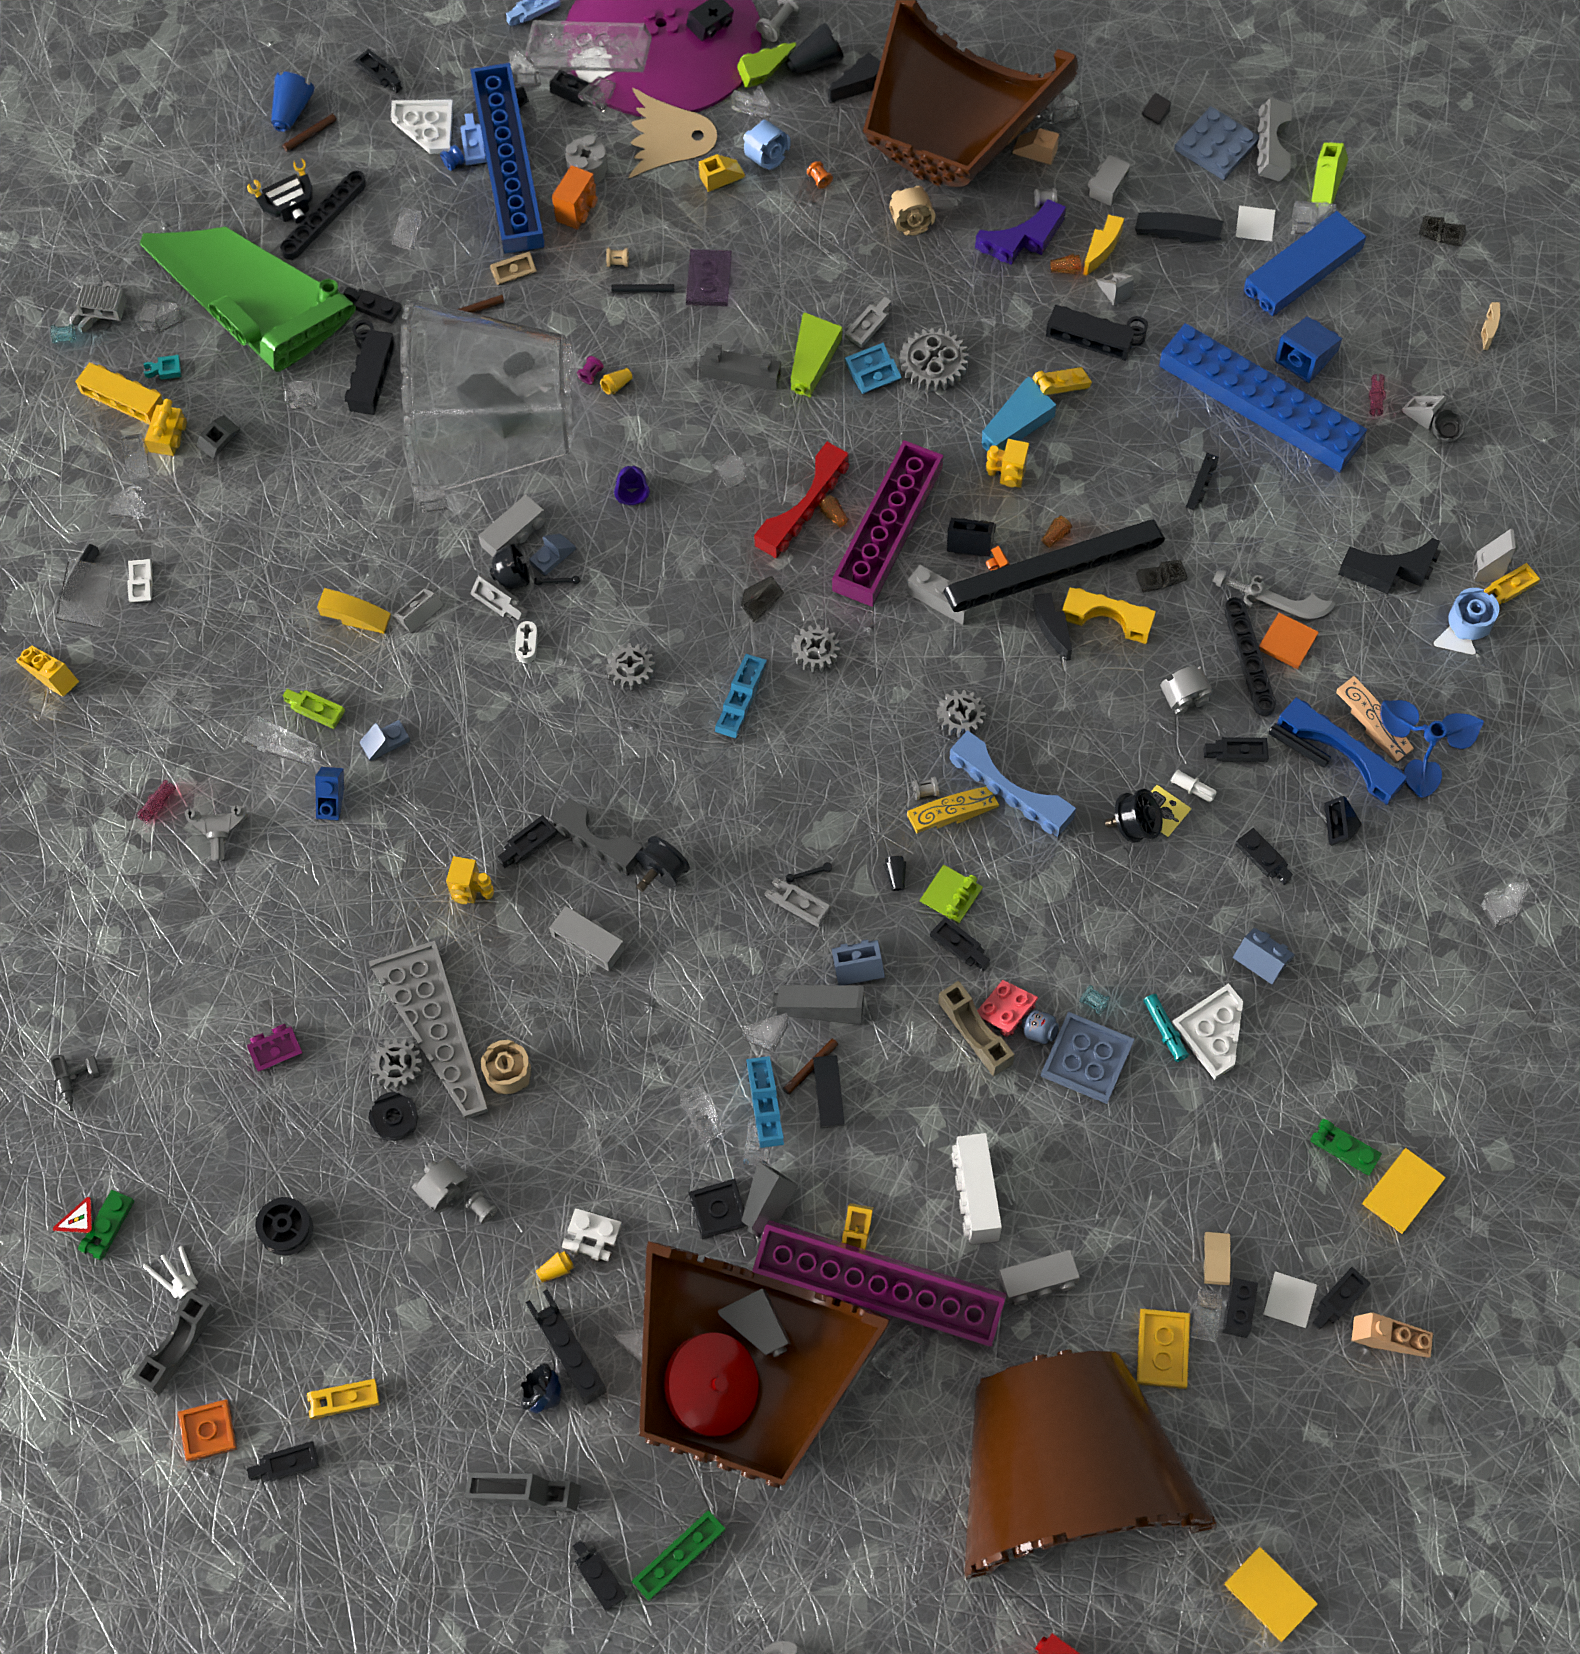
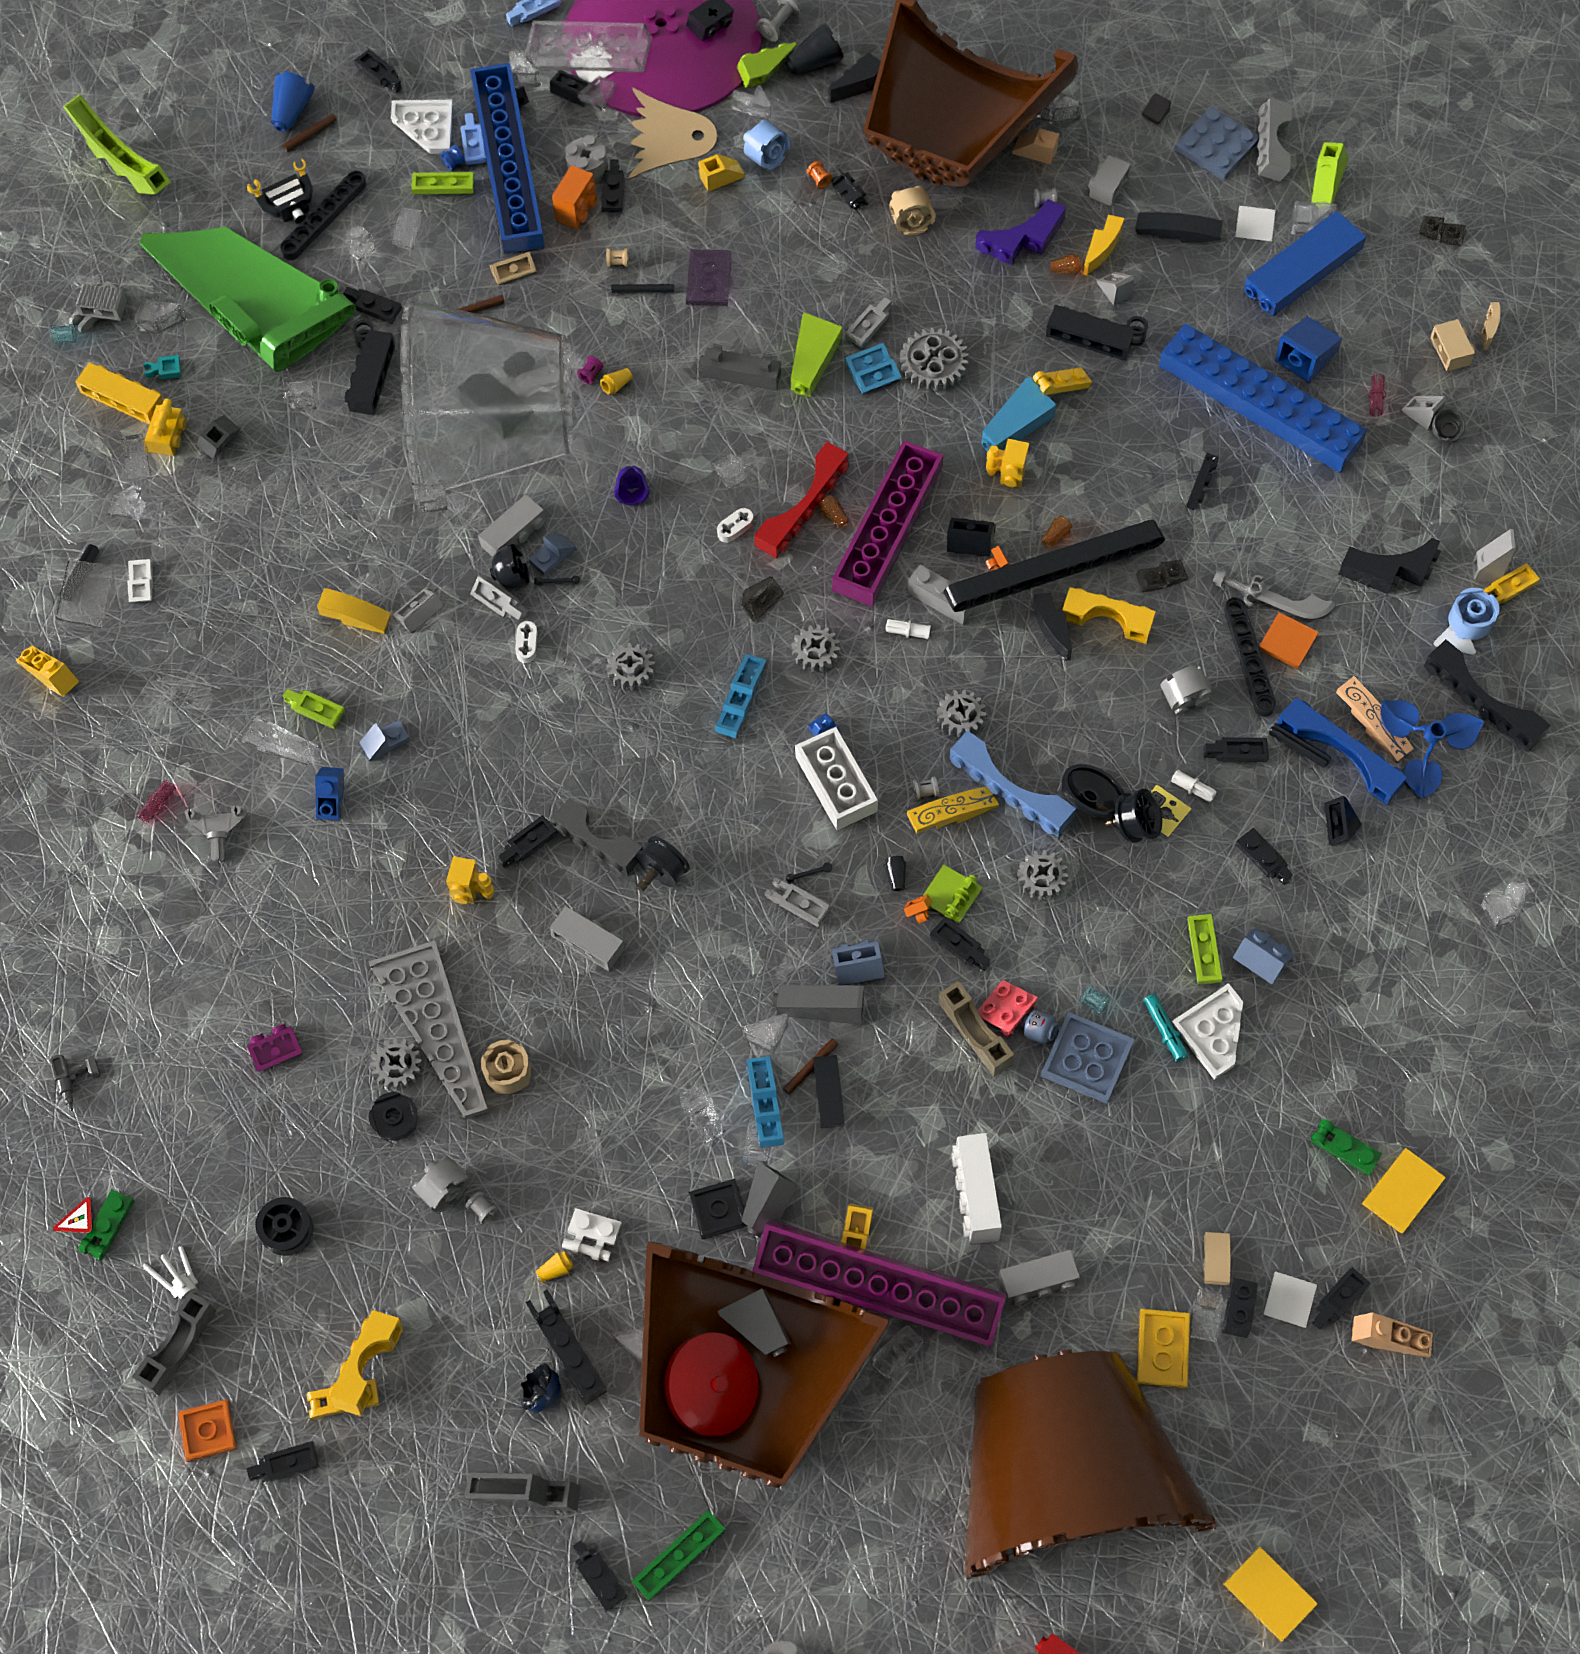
none -> lime arch [63,94,171,194]
none -> yellow arch [329,1310,404,1416]
none -> clear brick [345,223,375,262]
none -> lime plate [411,172,474,195]
none -> black hinge [601,159,625,212]
none -> white beam [717,508,754,543]
none -> white brick [795,727,878,830]
none -> blue tile [808,713,840,736]
none -> black hinge [831,169,868,210]
none -> white axle [886,619,931,640]
none -> orange tile [903,894,932,924]
none -> light grey gear [1017,850,1068,900]
none -> black dish [1061,764,1124,818]
none -> lime plate [1187,914,1222,985]
none -> black arch [1424,639,1551,752]
none -> tan brick [1430,319,1475,371]

